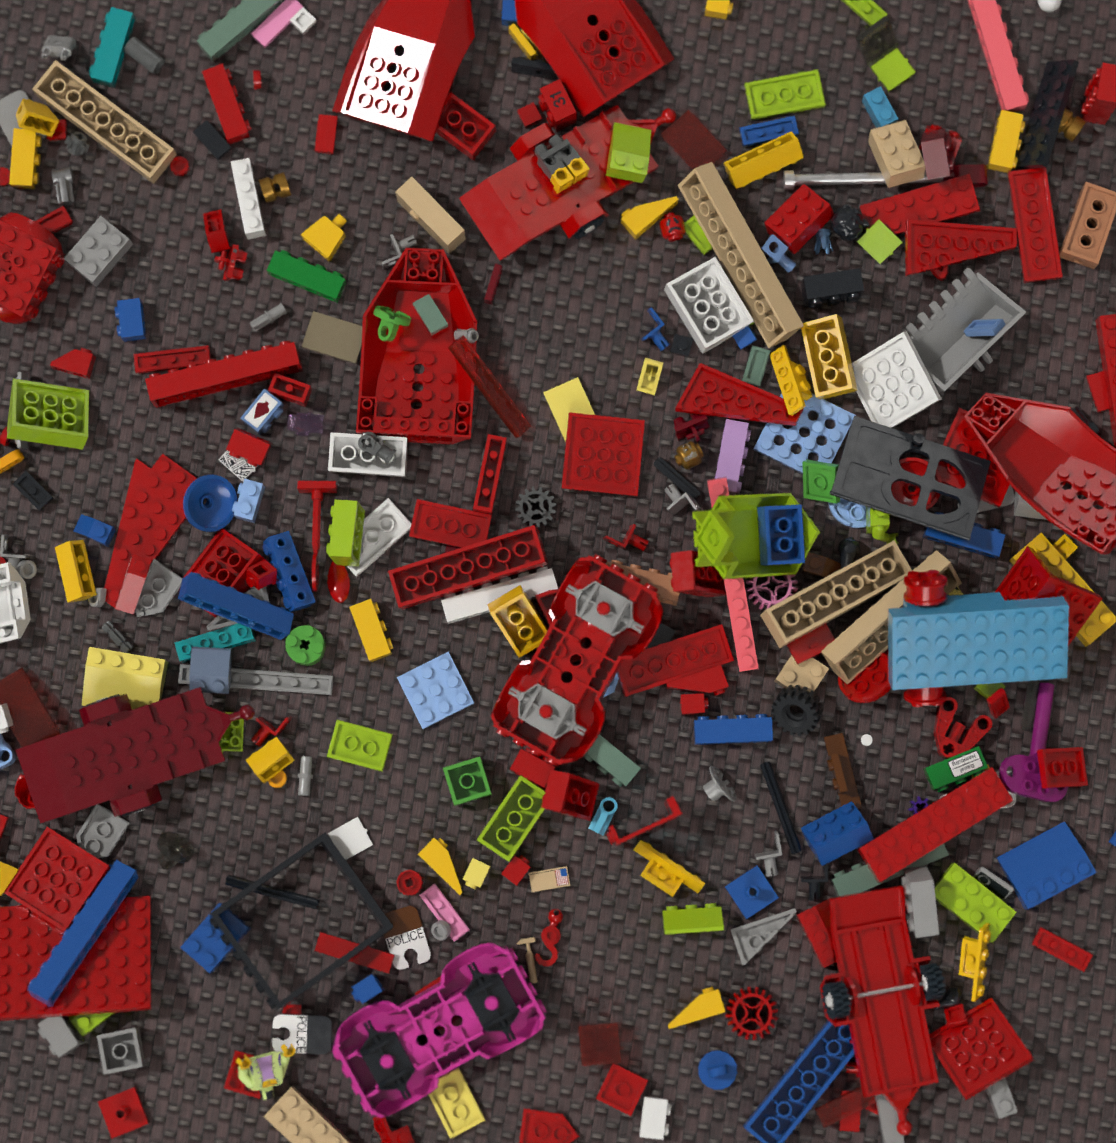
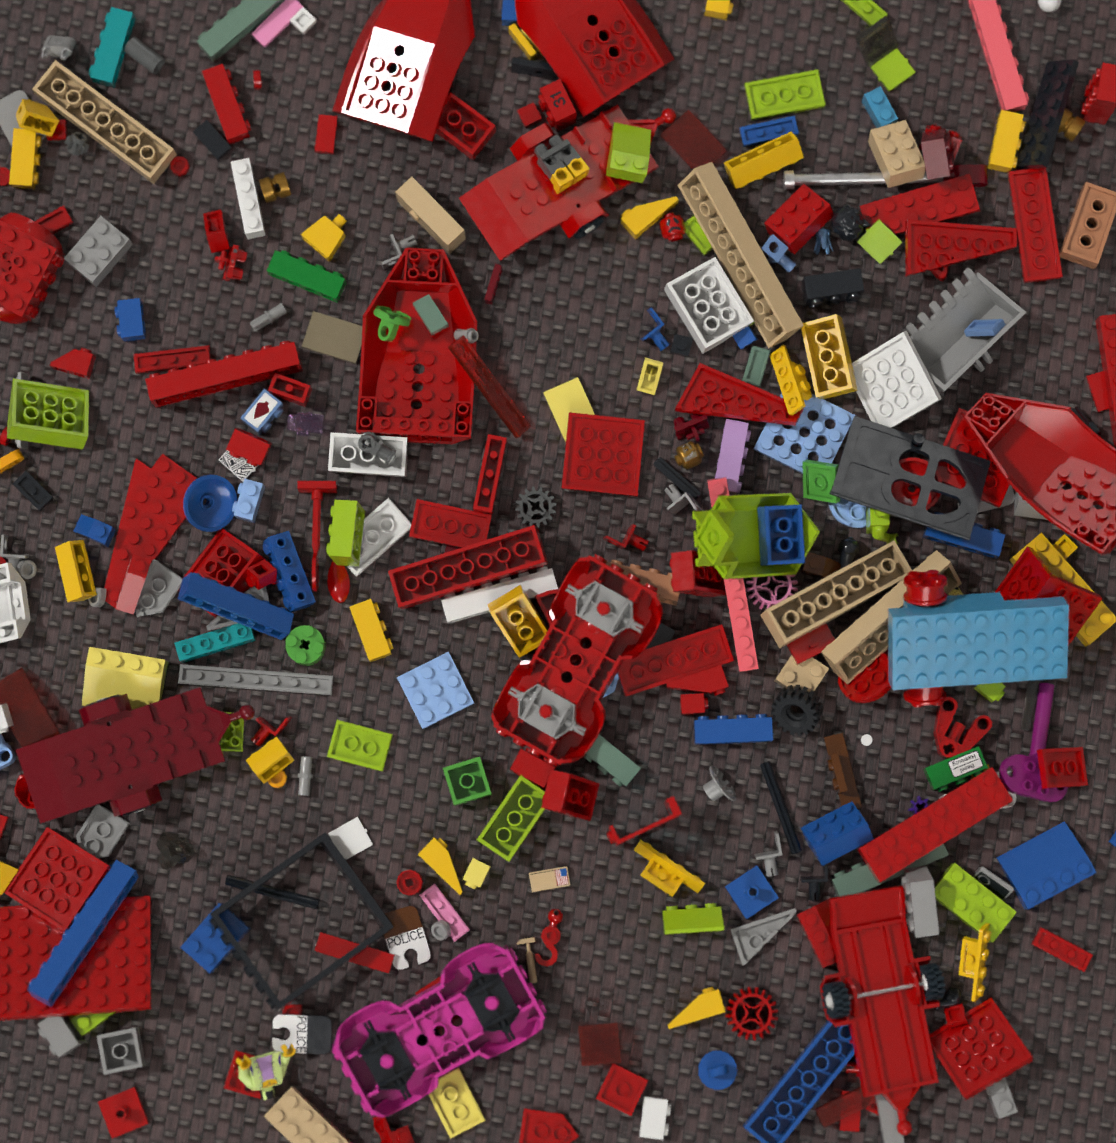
flat silver piece [52,166,75,206] -> none
dark grey axle [102,621,133,653] -> none
sand blue slope [189,647,232,694] -> none
blue brick [351,973,384,1004] -> none
red brick [501,855,531,886] -> none
medium azure piece [589,797,617,836] -> none
red tile [986,687,1010,719] -> none

